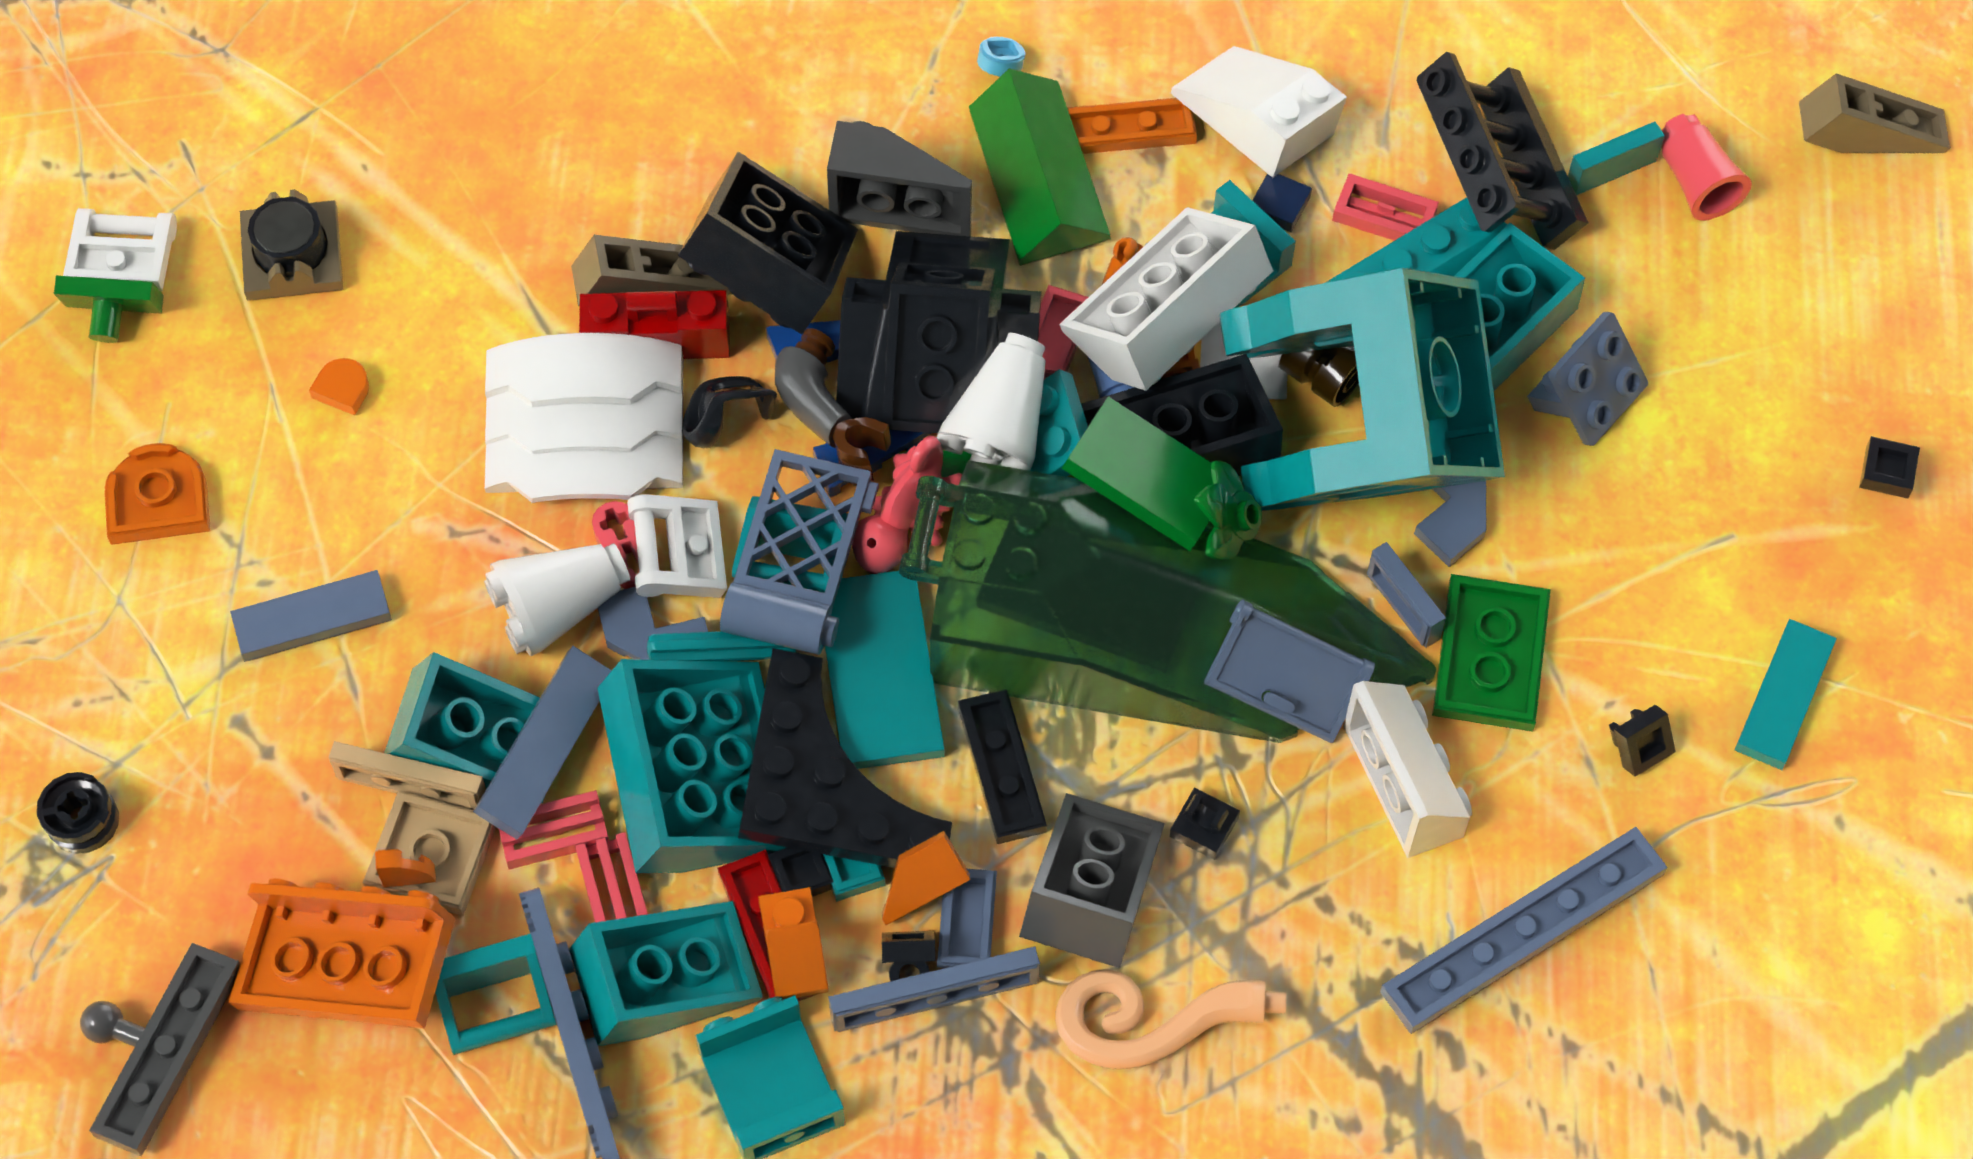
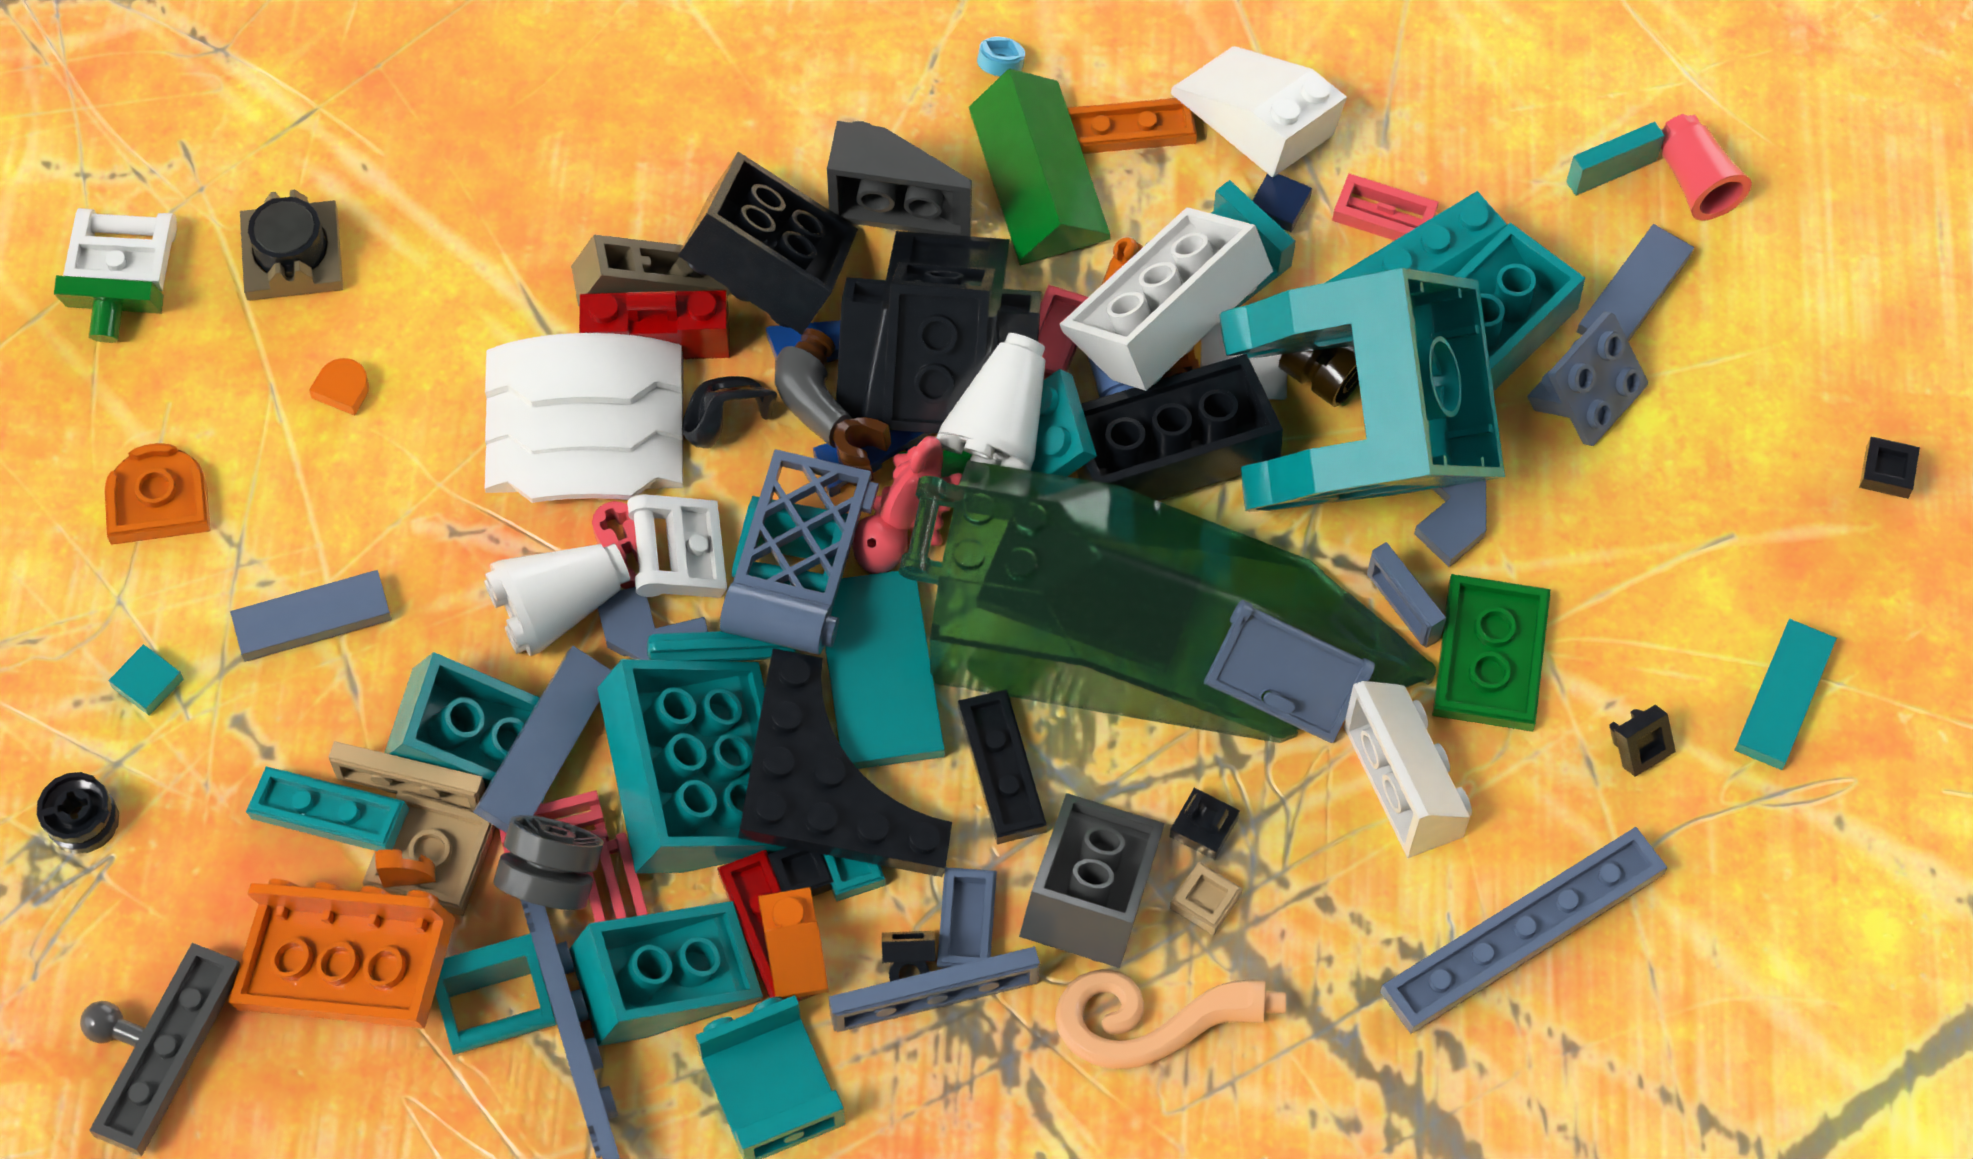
orange tile [882,831,970,925] -> none
green tile [1061,396,1213,551] -> none
green plate [1194,461,1262,561] -> none
black fence [1416,52,1589,250] -> none
dark tan slope [1799,73,1950,153] -> none
none -> teal tile [108,644,184,716]
none -> teal tile [246,766,409,851]
none -> dark grey wheel [493,815,604,910]
none -> tan tile [1170,861,1243,935]
none -> sand blue tile [1577,224,1694,342]

